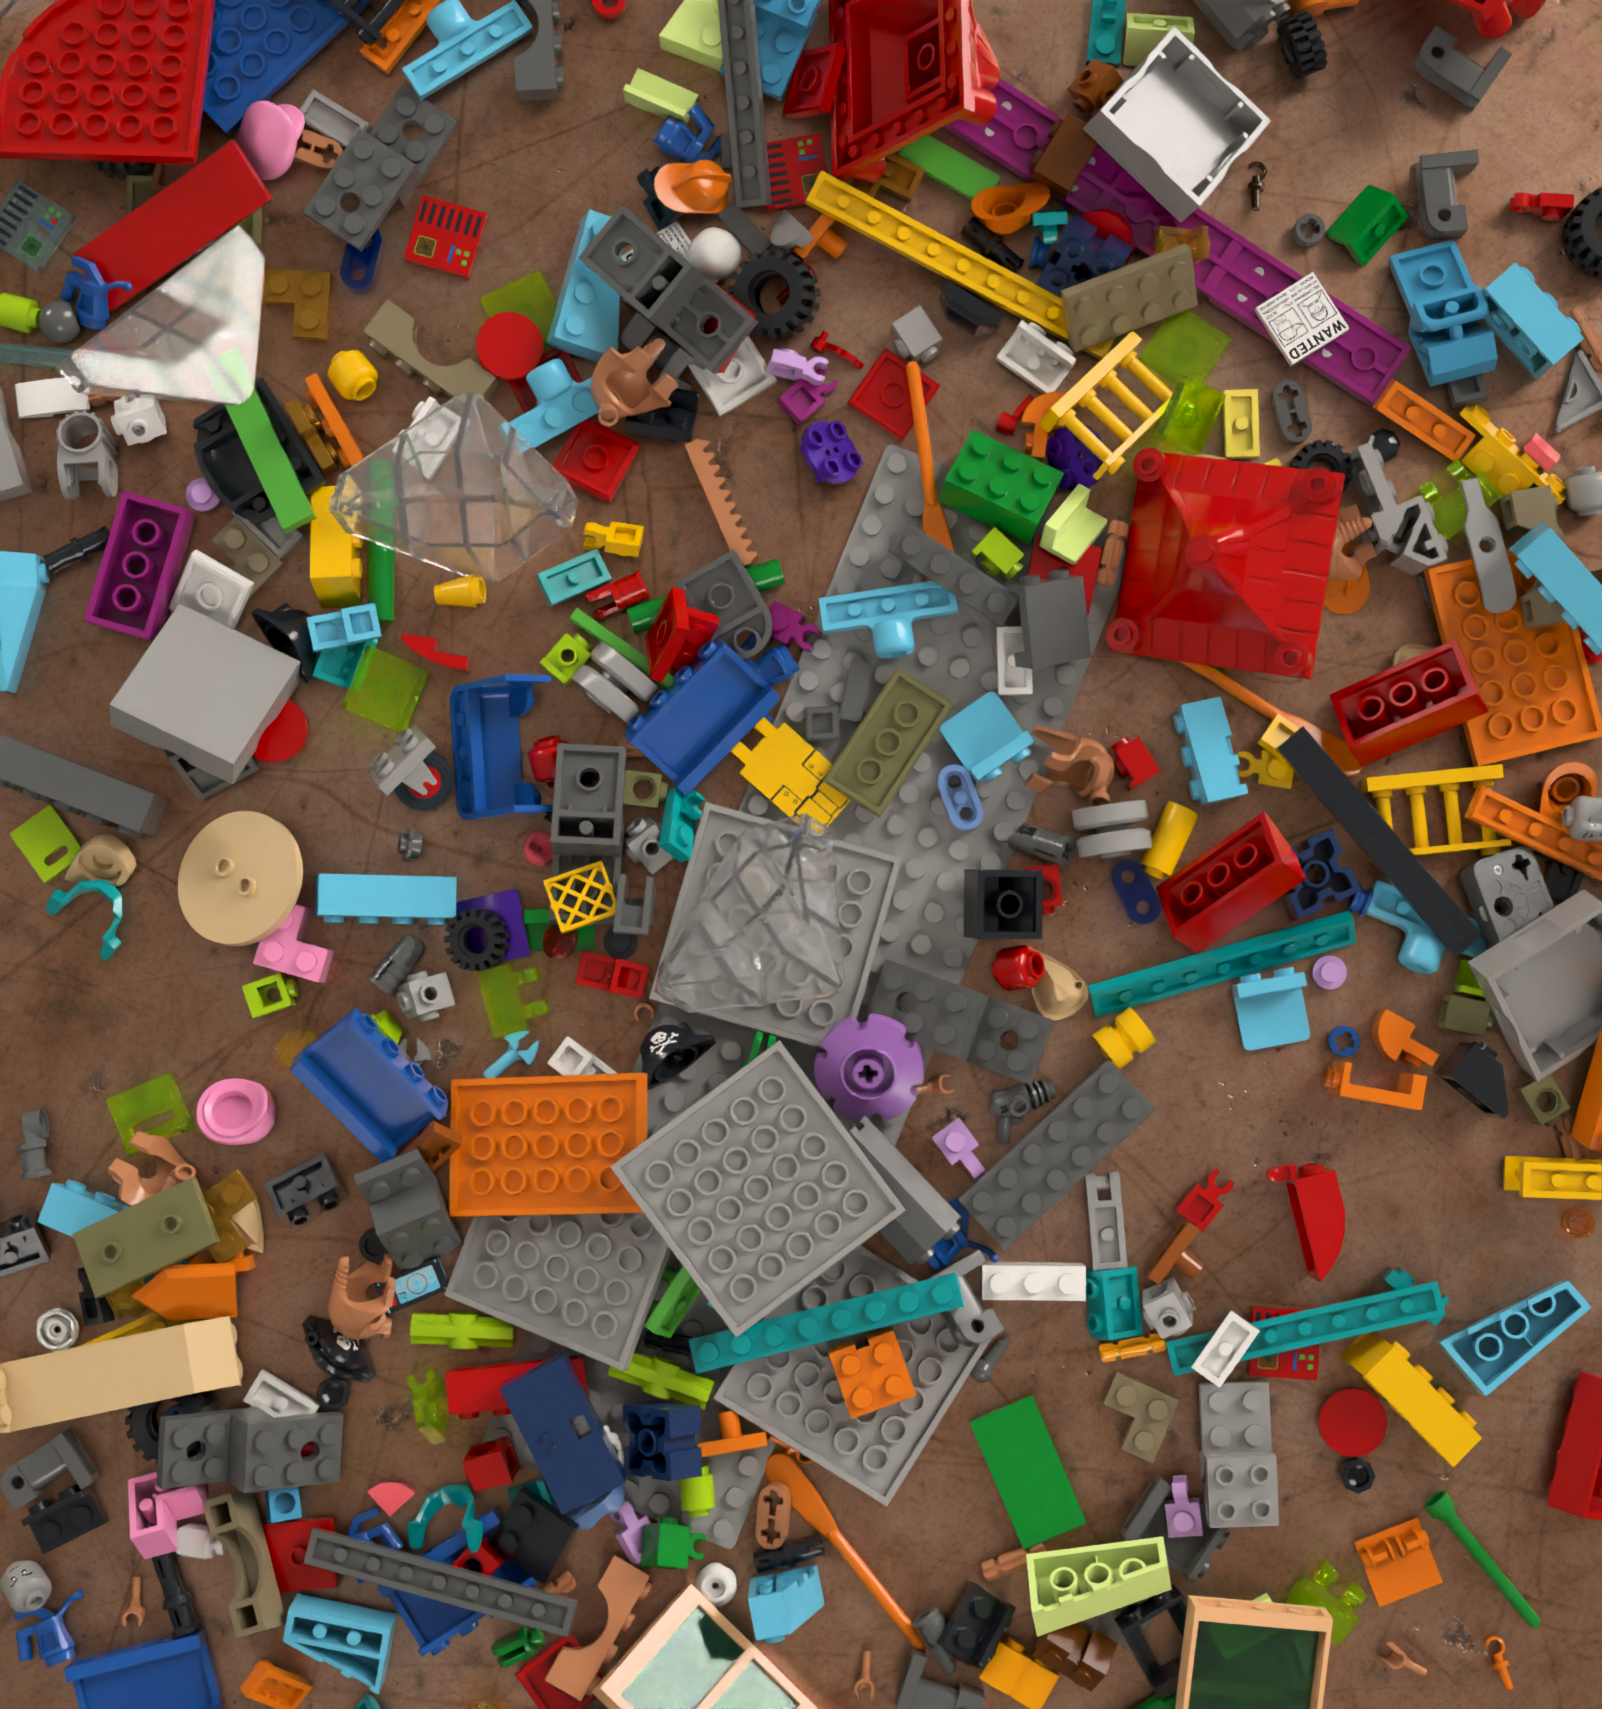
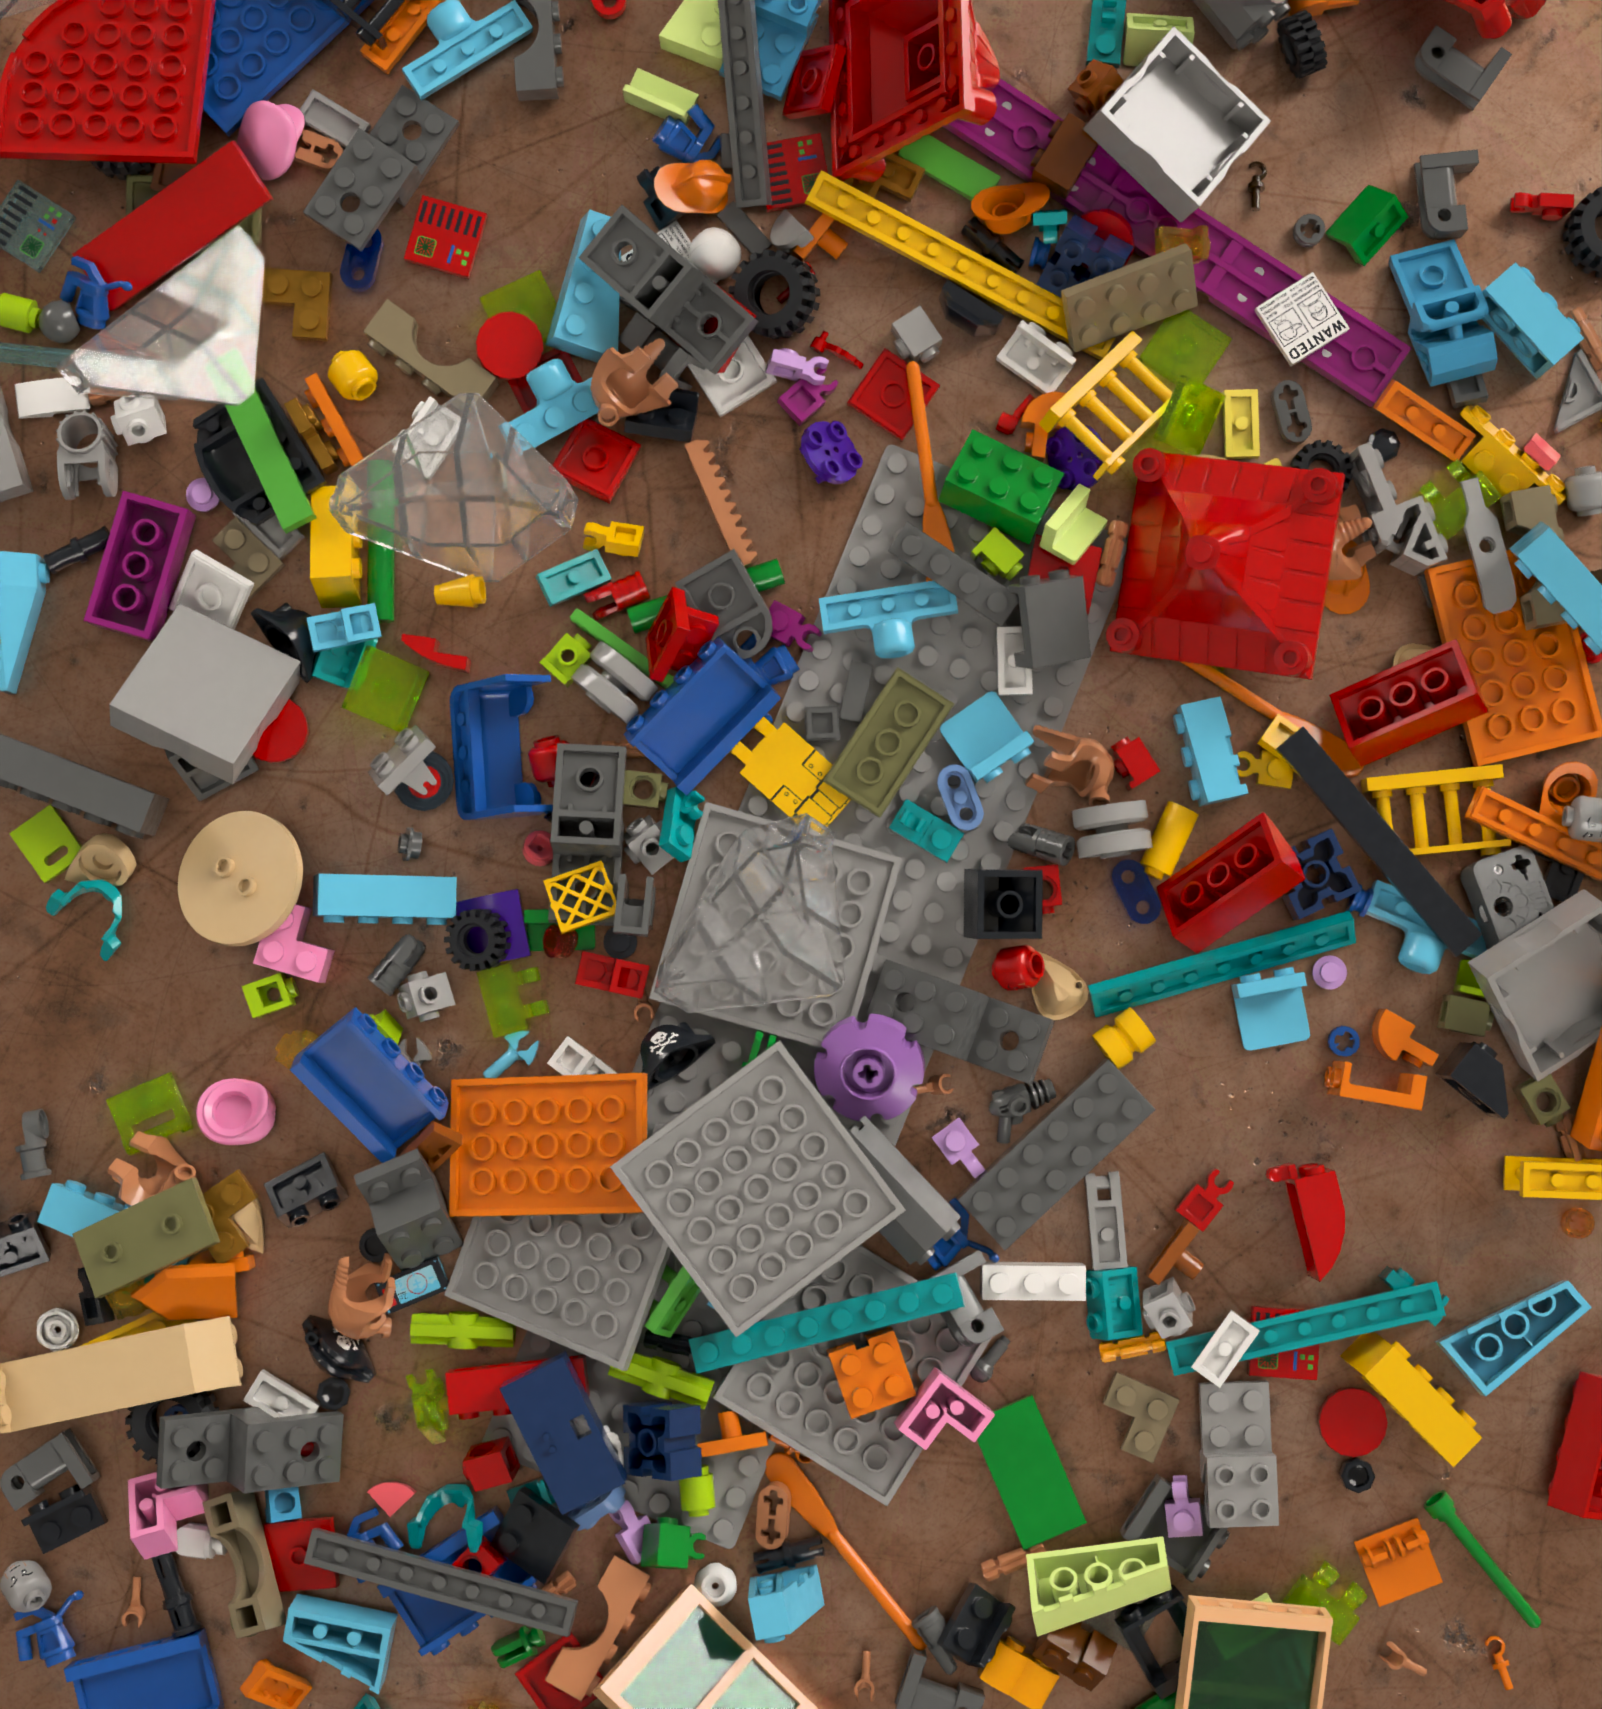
none -> teal plate [889,799,965,863]
none -> bright pink brick [894,1367,995,1450]

